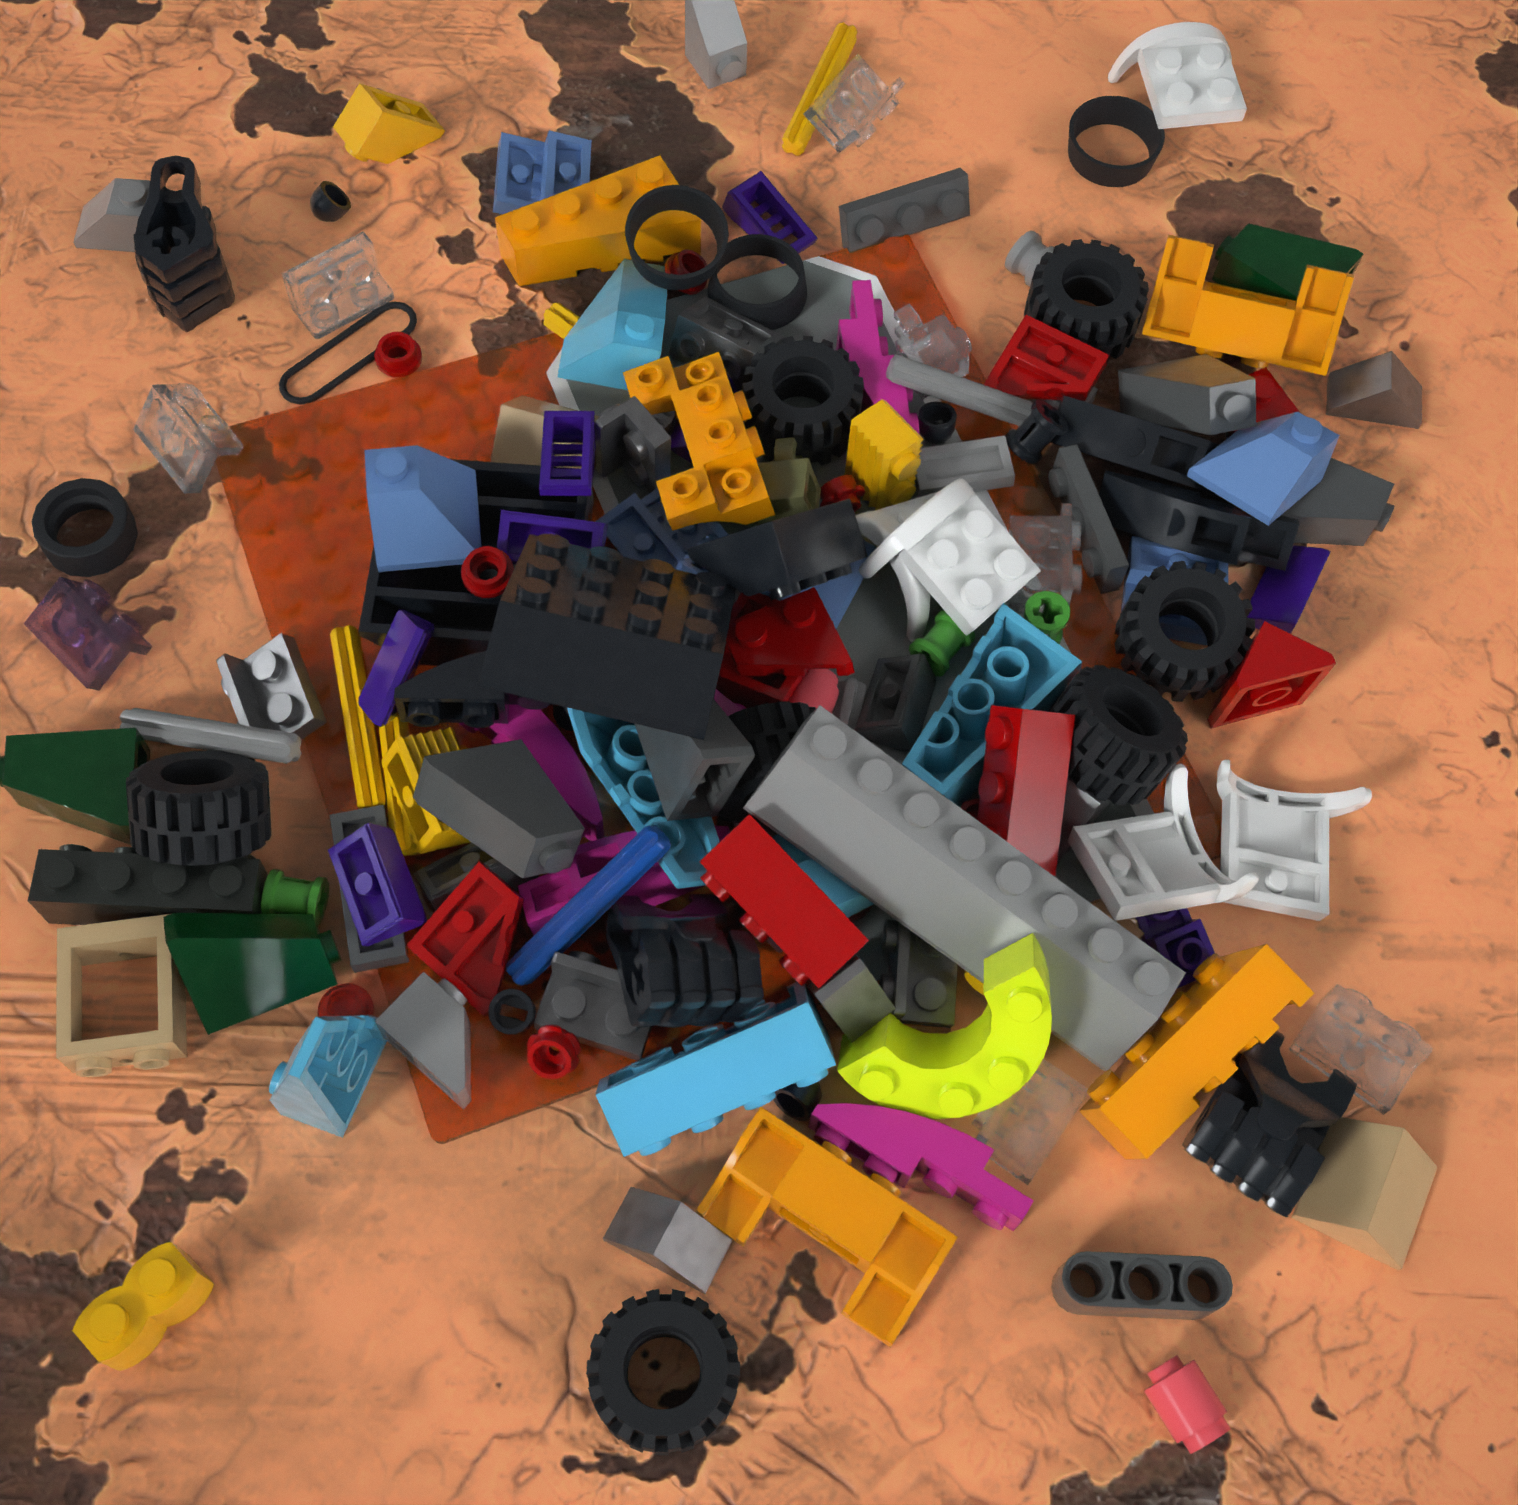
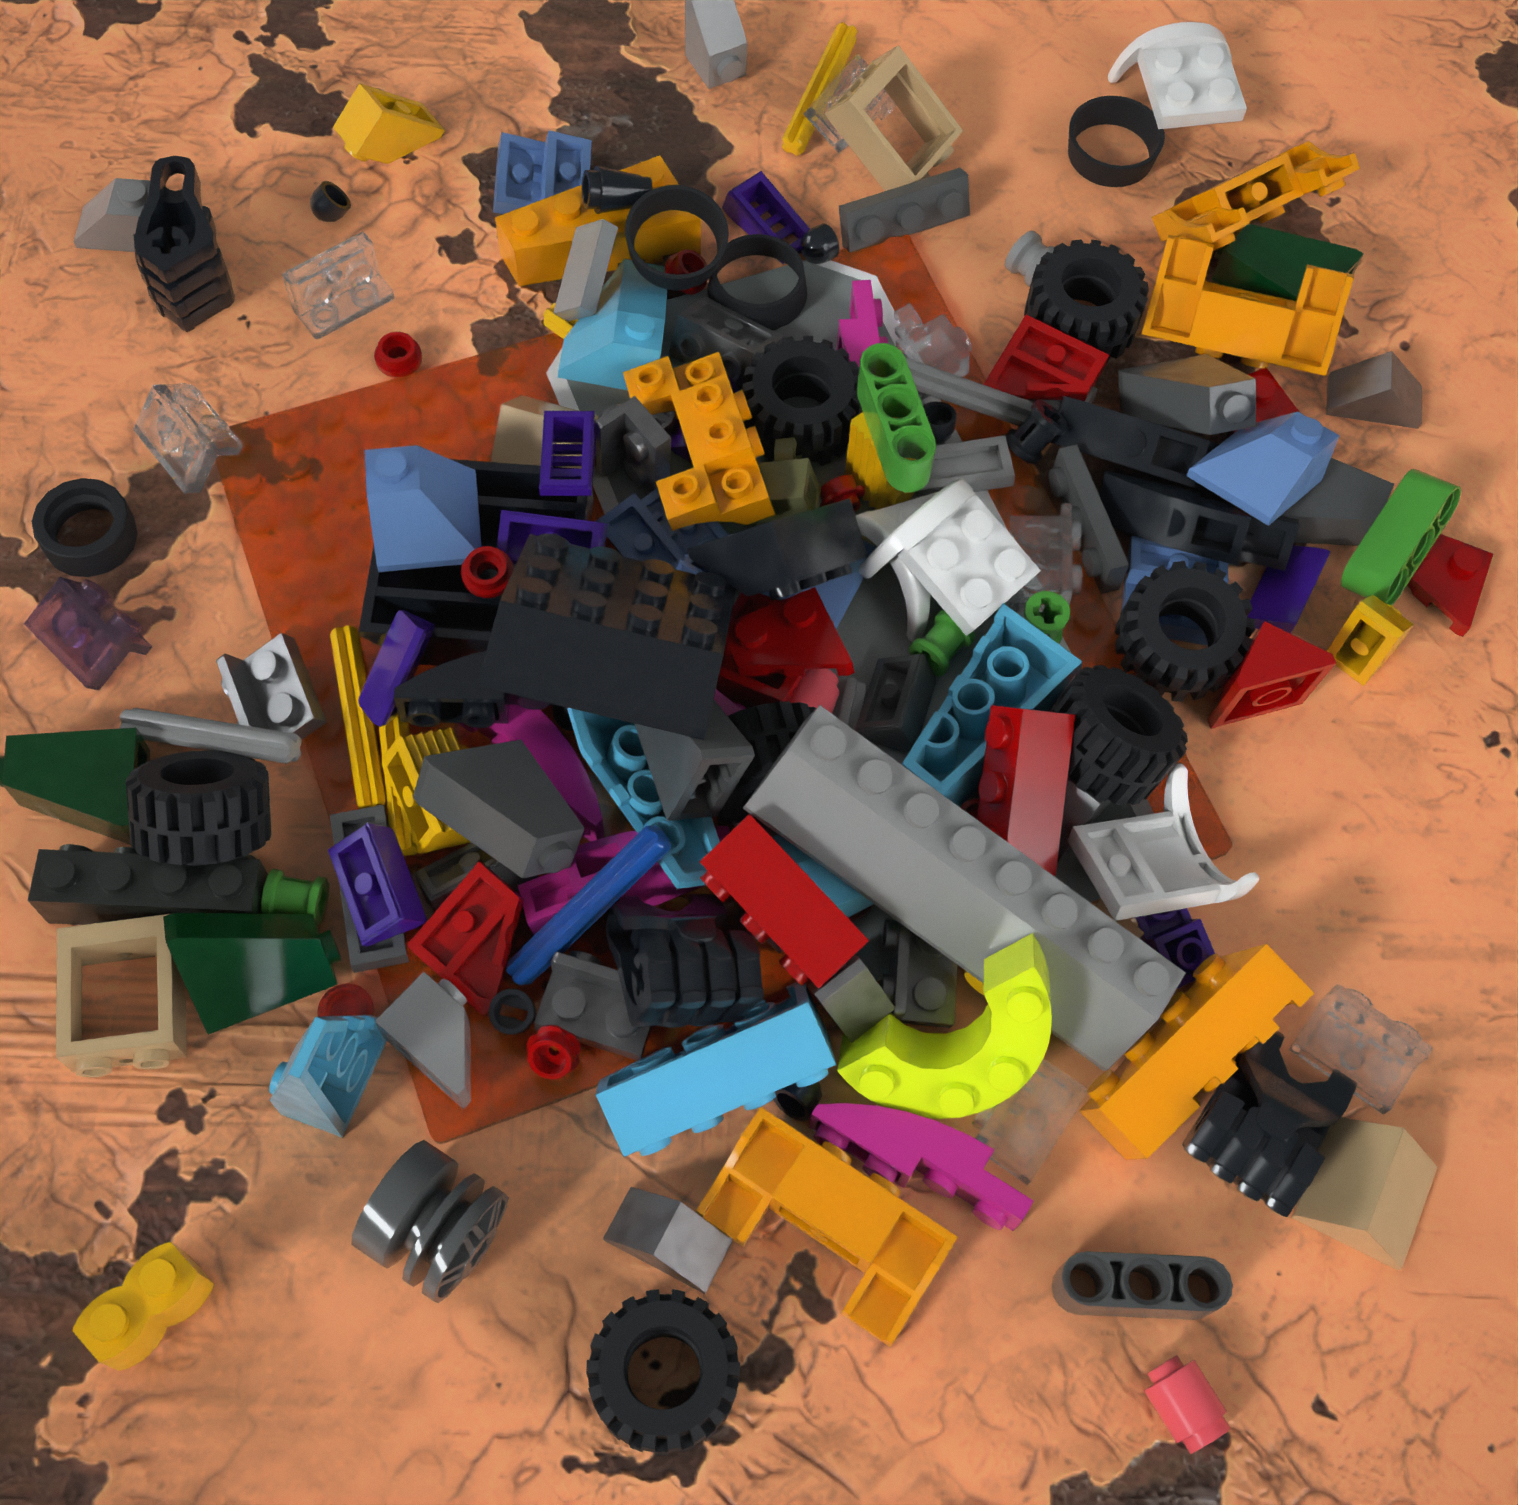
black piece [279,301,417,405] -> none
white piece [1217,760,1372,921] -> none
none -> dark grey wheel [351,1140,509,1303]
none -> light grey tile [553,219,618,321]
none -> black cone [582,165,653,214]
none -> black hinge [800,223,839,264]
none -> tan window [824,45,963,191]
none -> bright green beam [857,343,936,493]
none -> light orange bracket [1151,141,1361,251]
none -> yellow slope [1327,595,1414,686]
none -> bright green beam [1341,469,1461,605]
none -> red wing [1407,534,1493,637]

